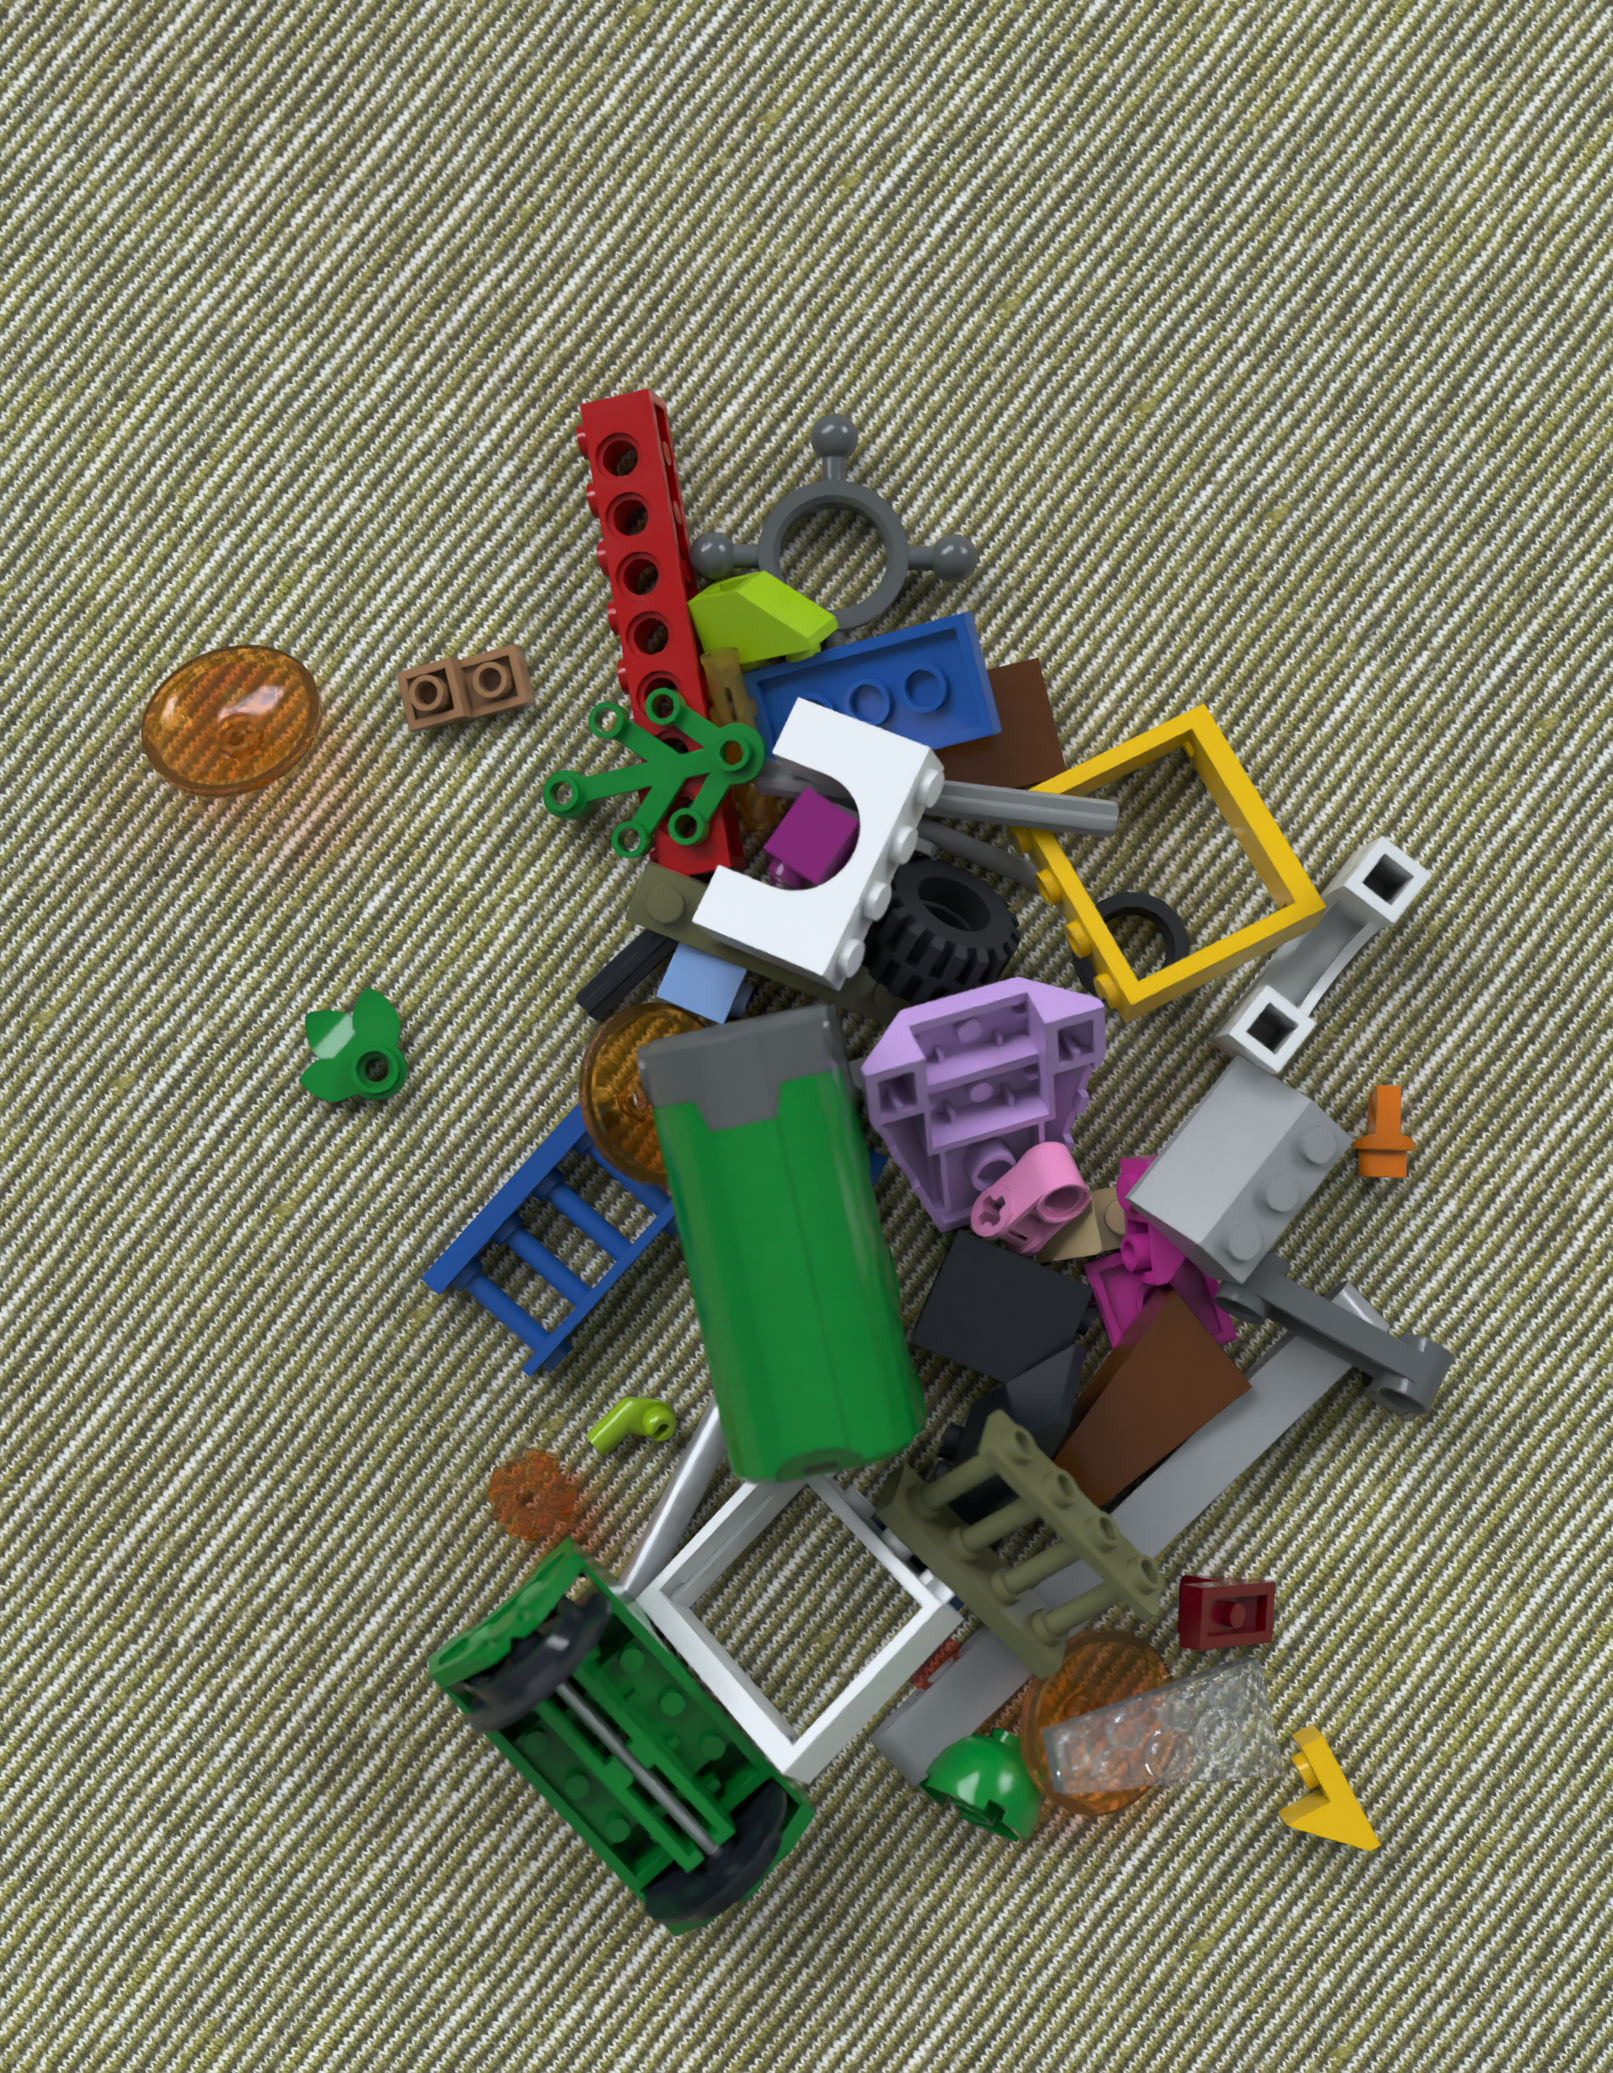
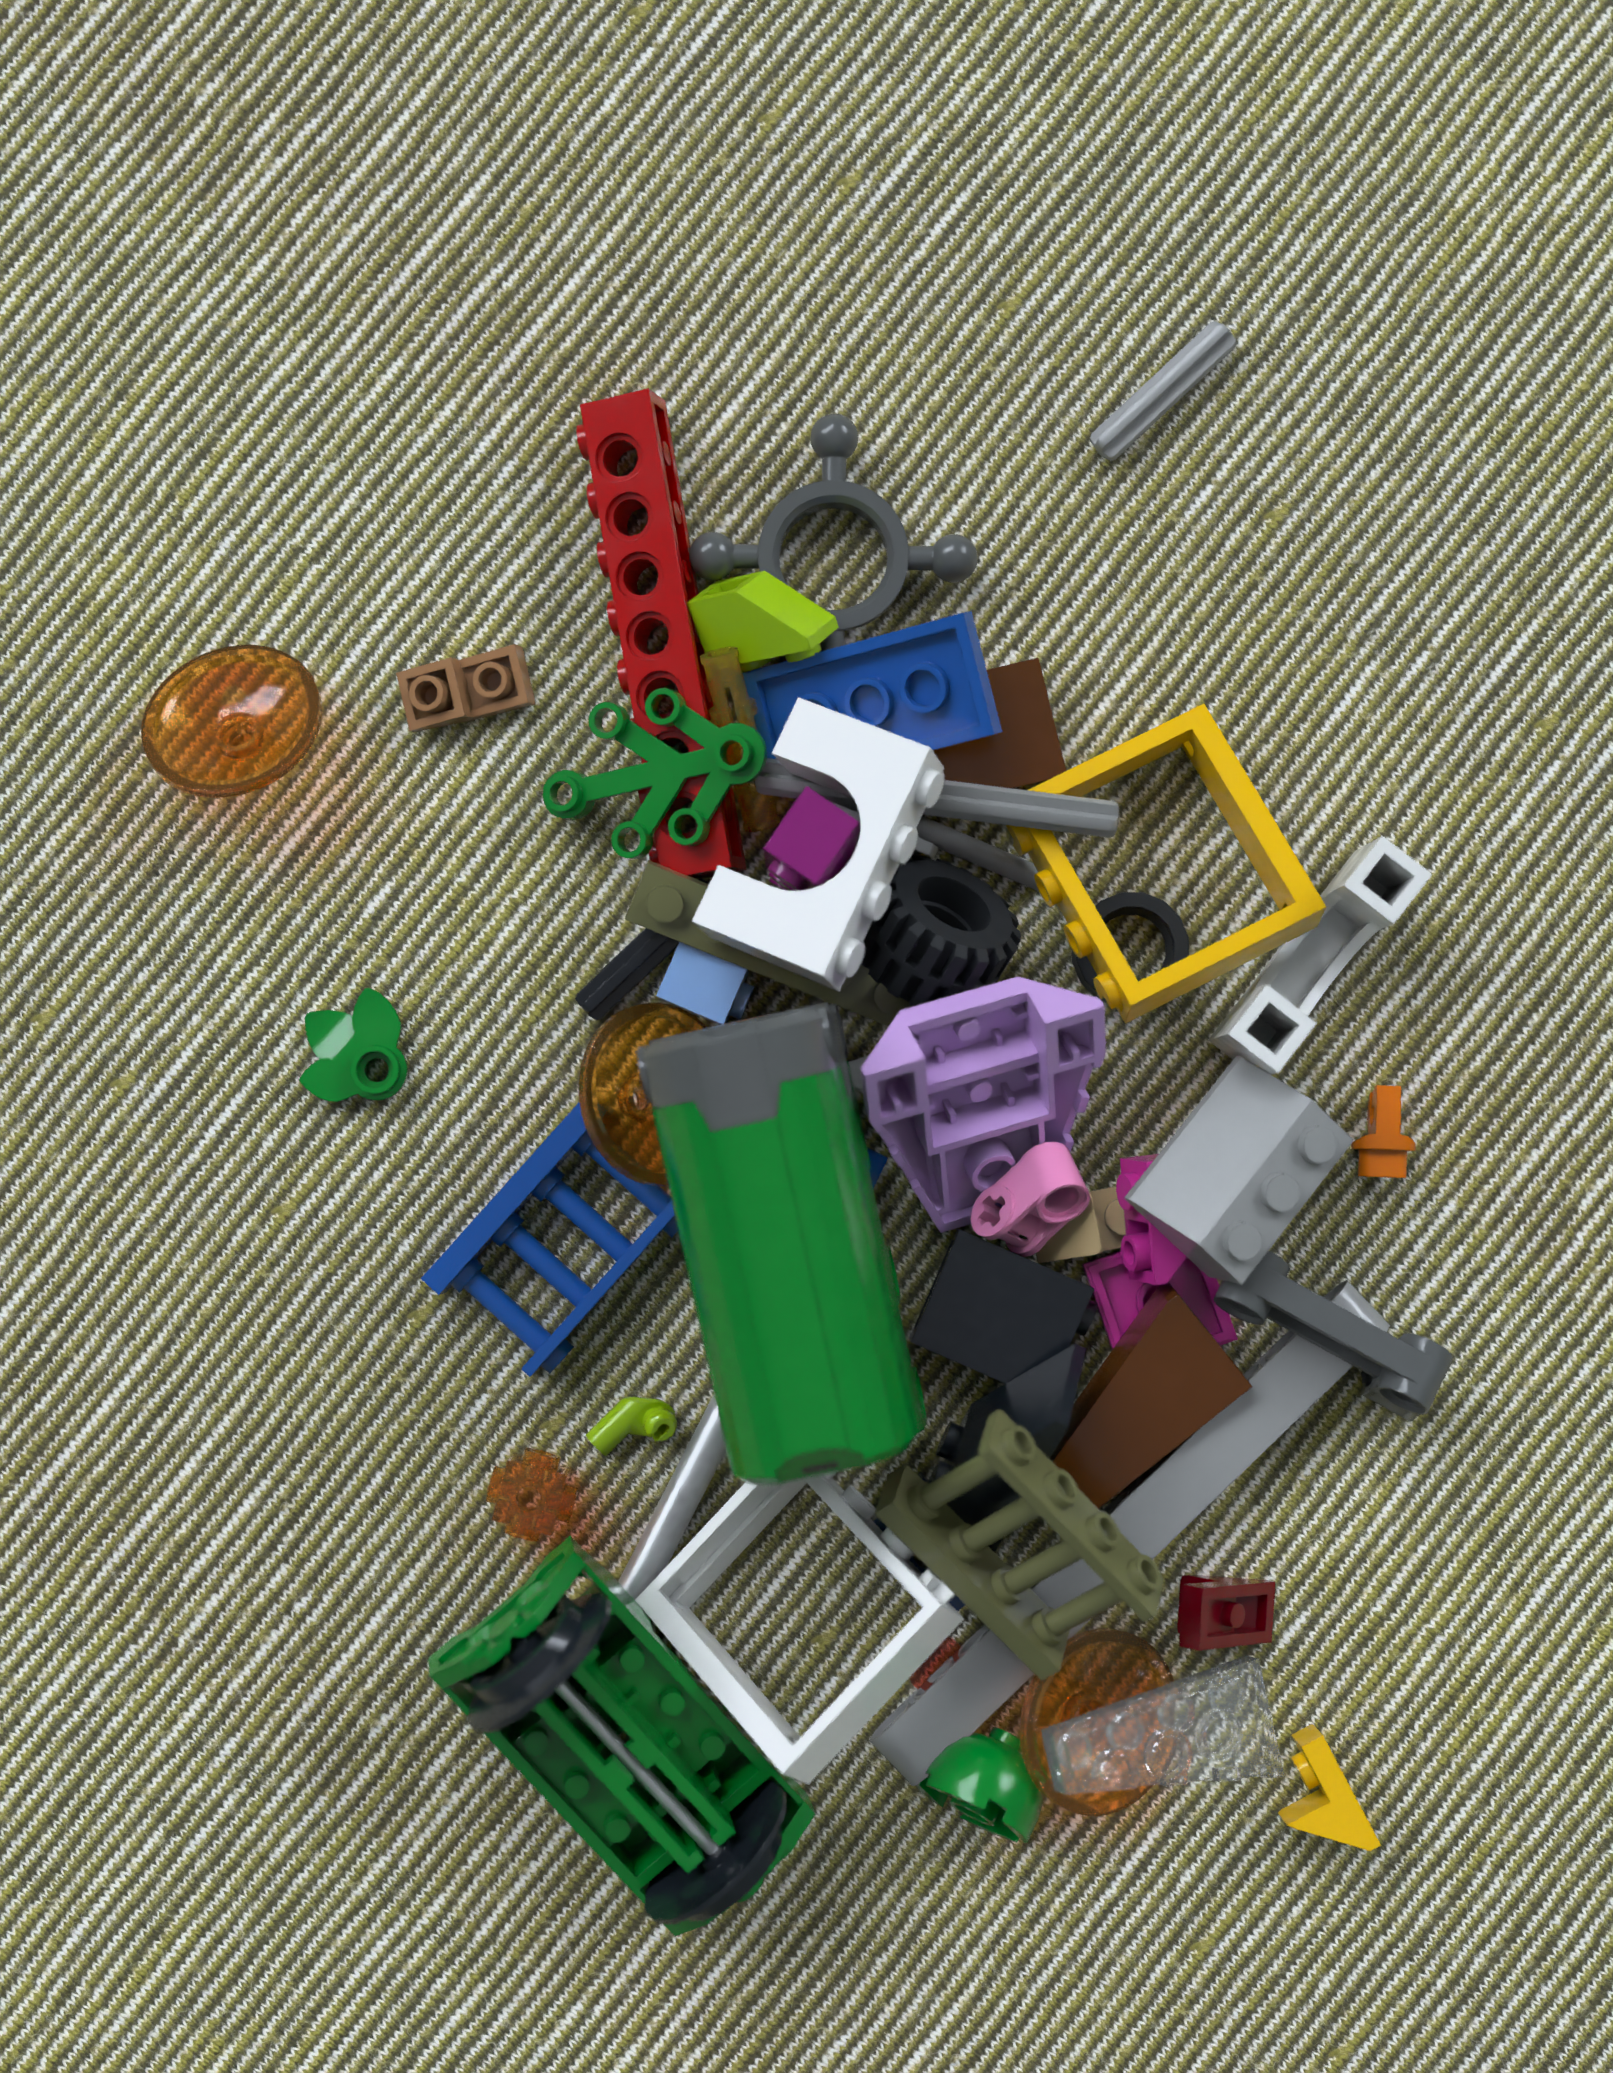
none -> light grey axle [1090,321,1237,461]

